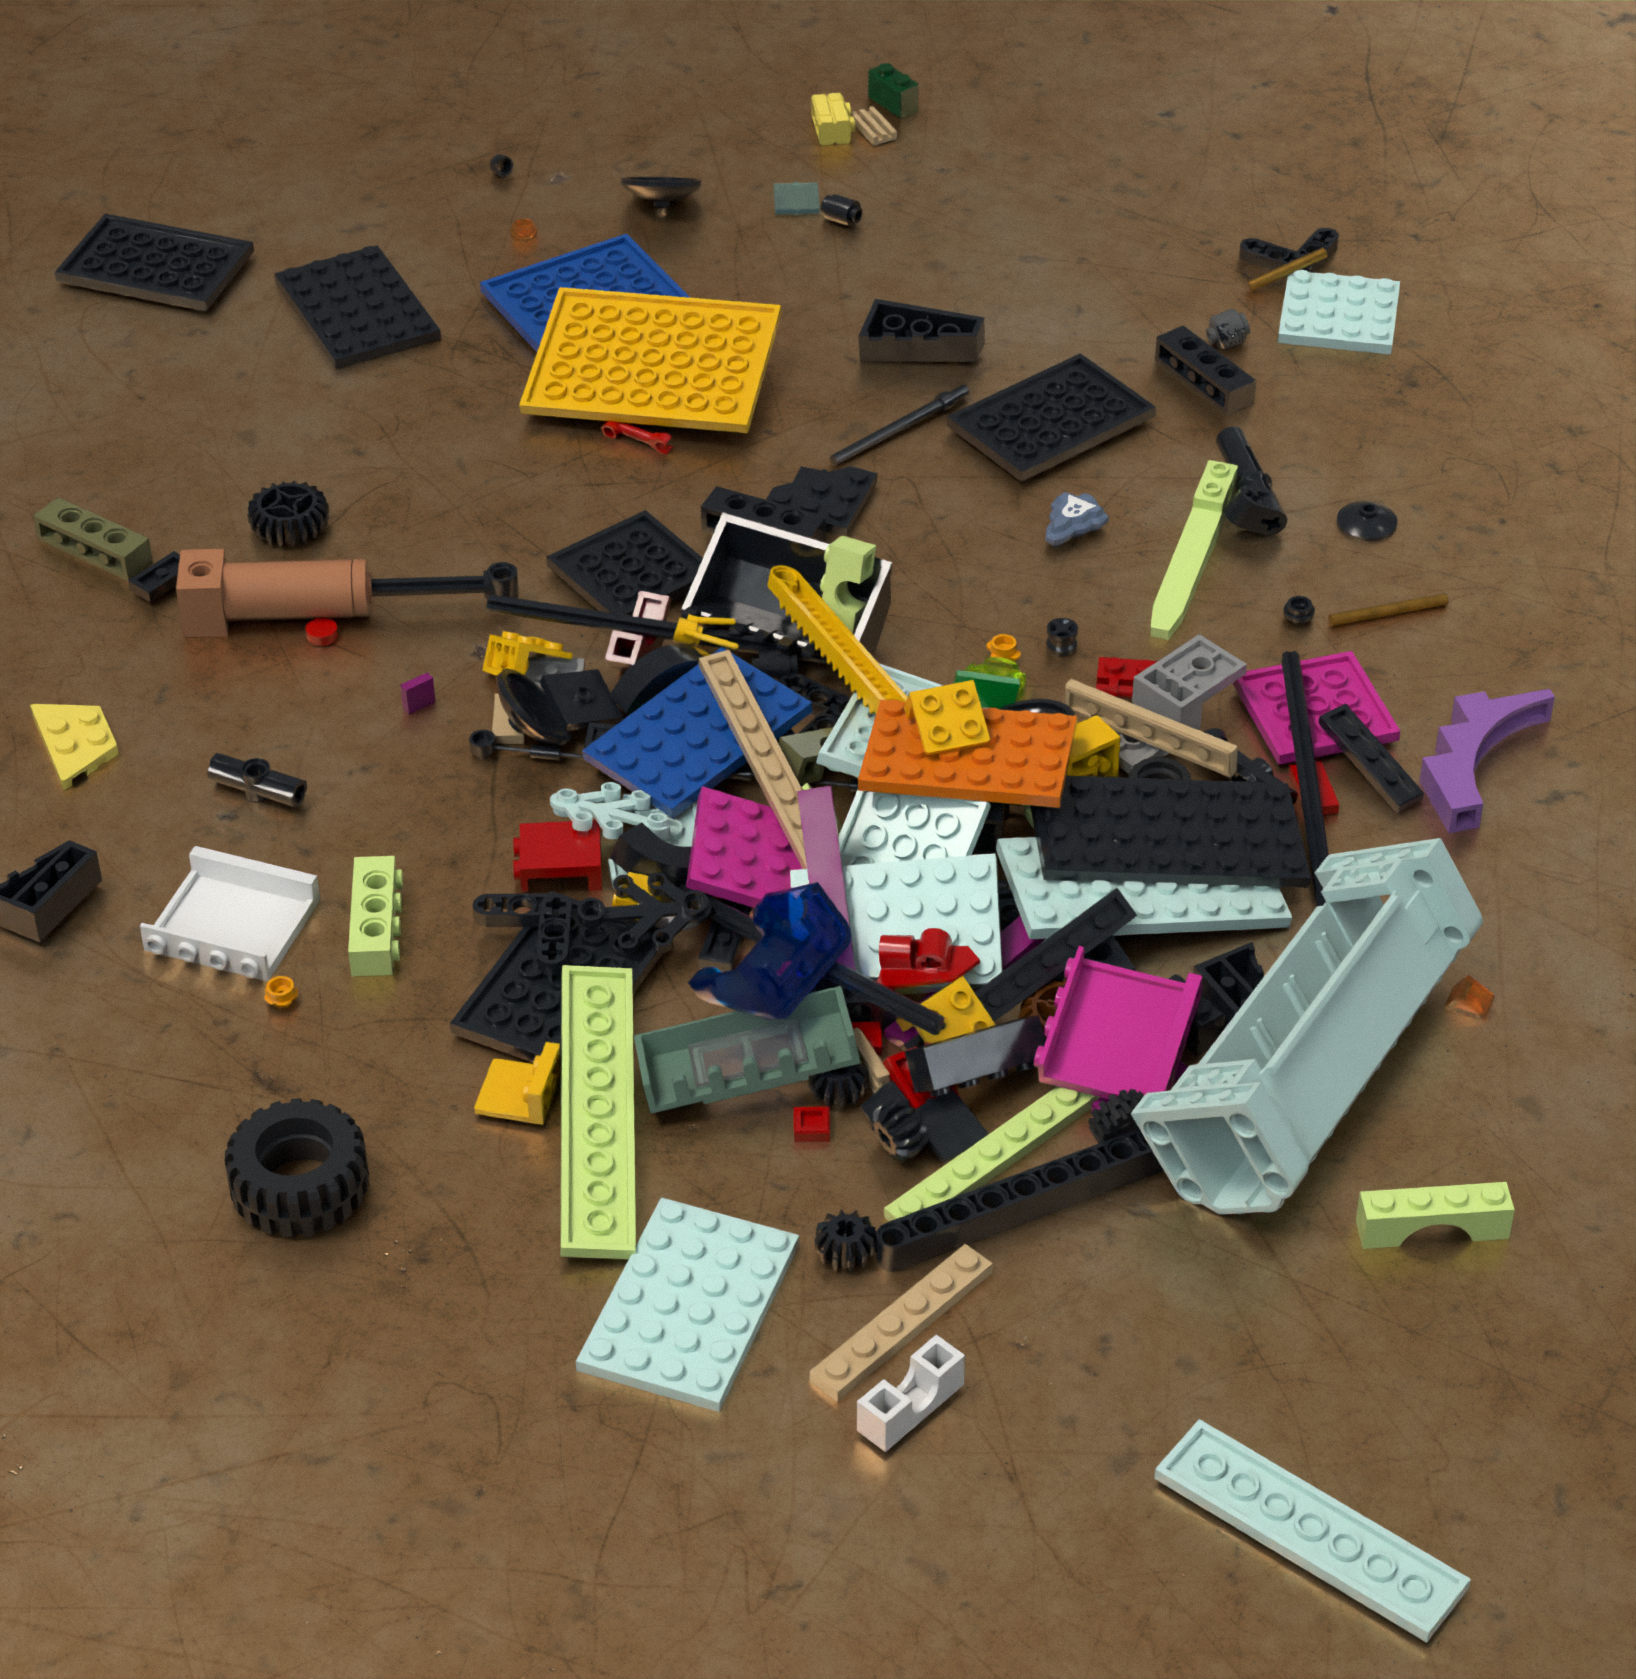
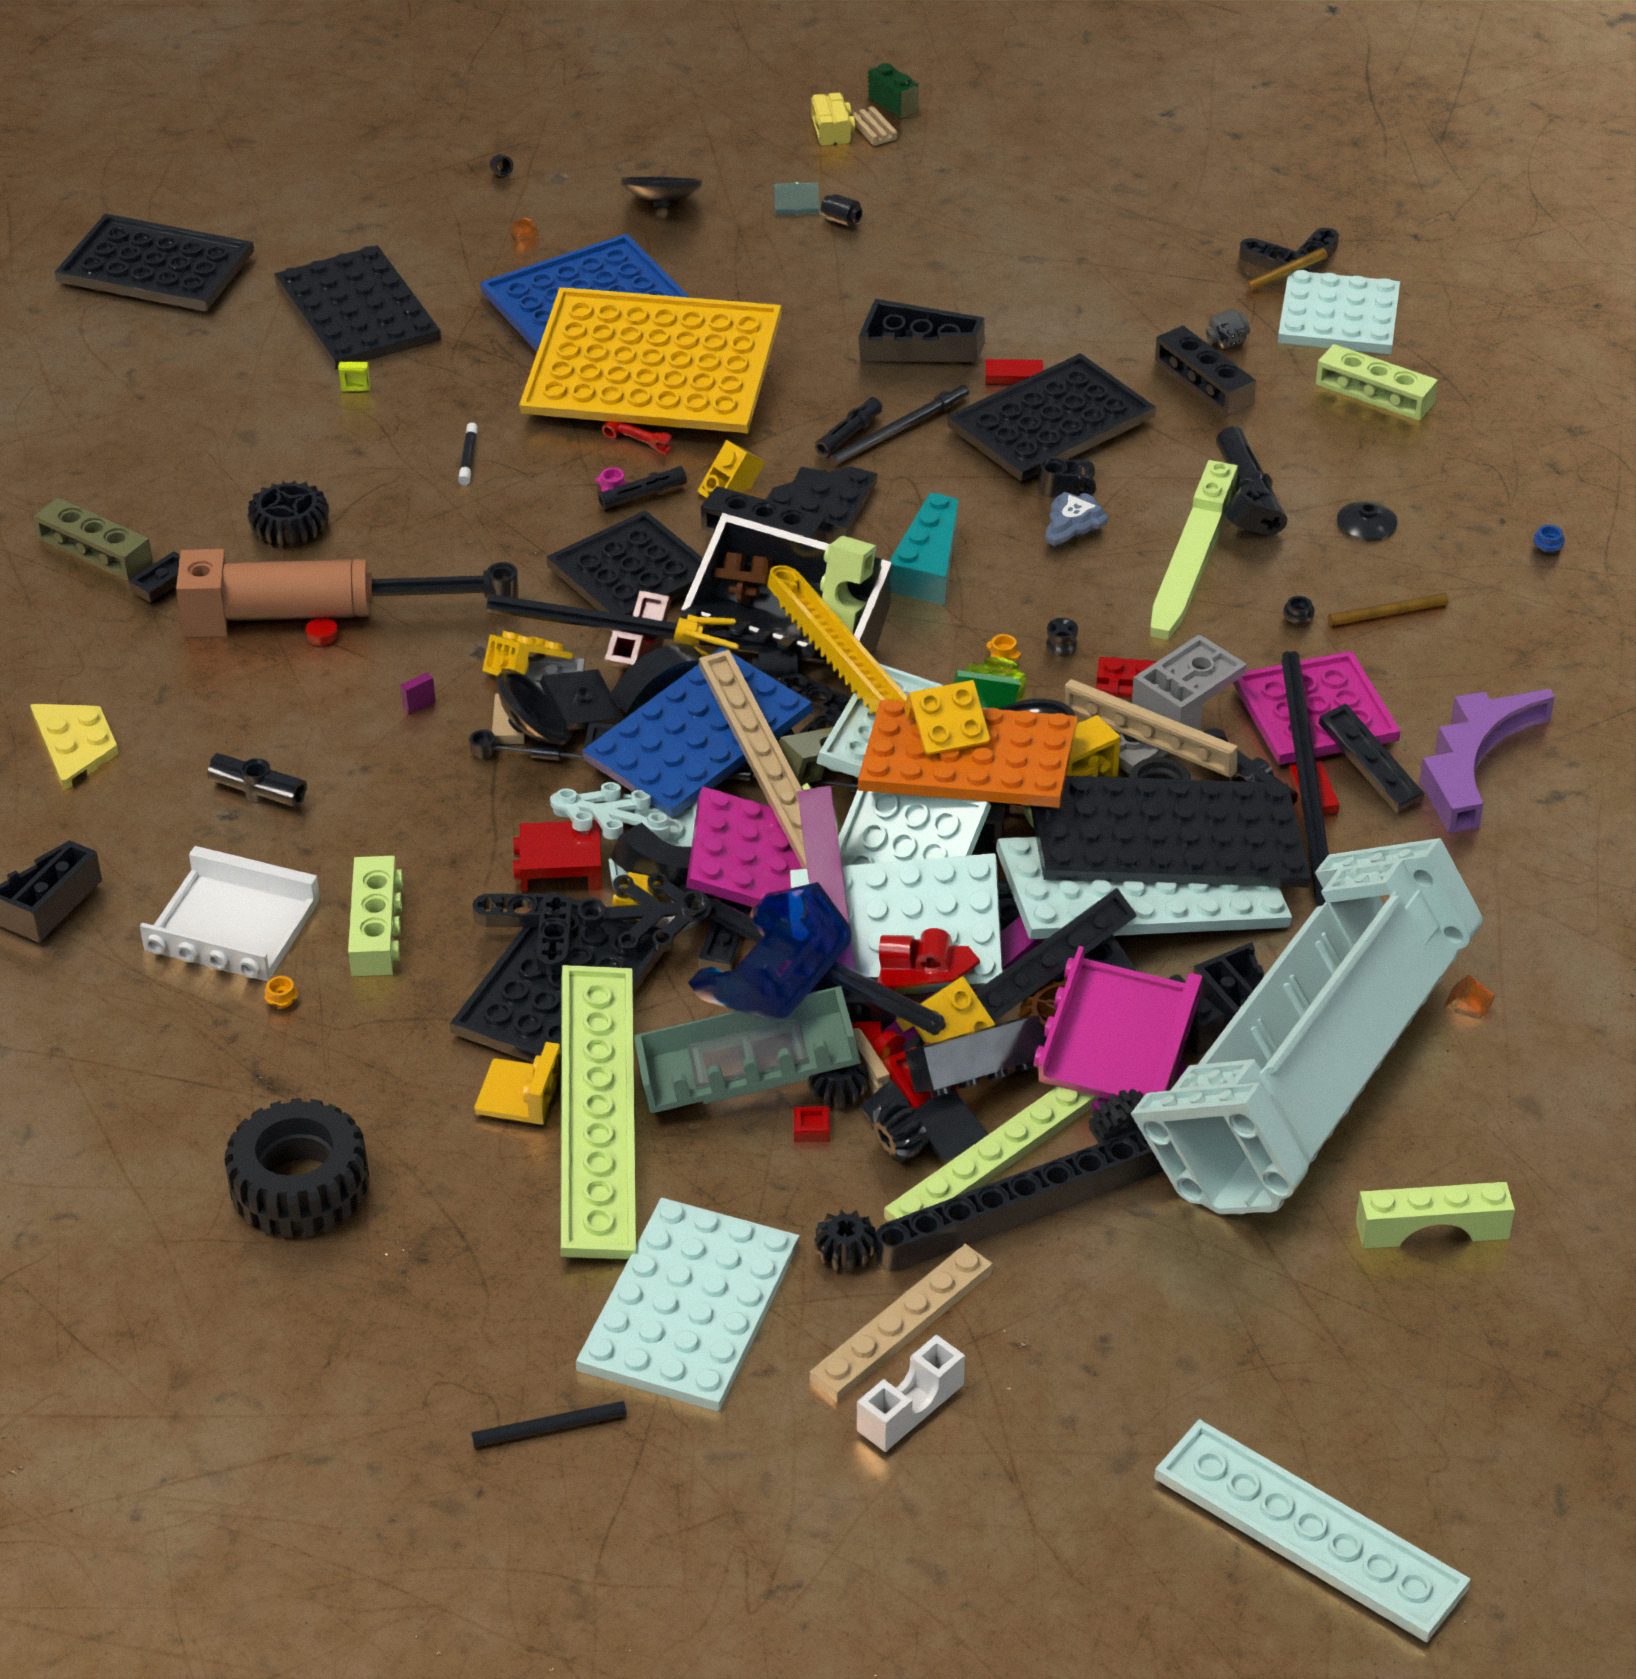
none -> neon yellow tile [338,362,371,392]
none -> bar [458,423,478,485]
none -> black bar [471,1400,627,1448]
none -> dark pink plate [596,468,629,492]
none -> black pin [597,465,687,511]
none -> yellow slope [697,440,765,498]
none -> reddish brown hips [714,552,773,605]
none -> black pin [814,397,883,457]
none -> red tile [873,1030,906,1062]
none -> teal wedge [889,492,959,606]
none -> red tile [985,359,1043,385]
none -> black piece [1038,458,1096,498]
none -> yellowish green brick [1315,344,1438,421]
none -> blue plate [1533,525,1565,552]

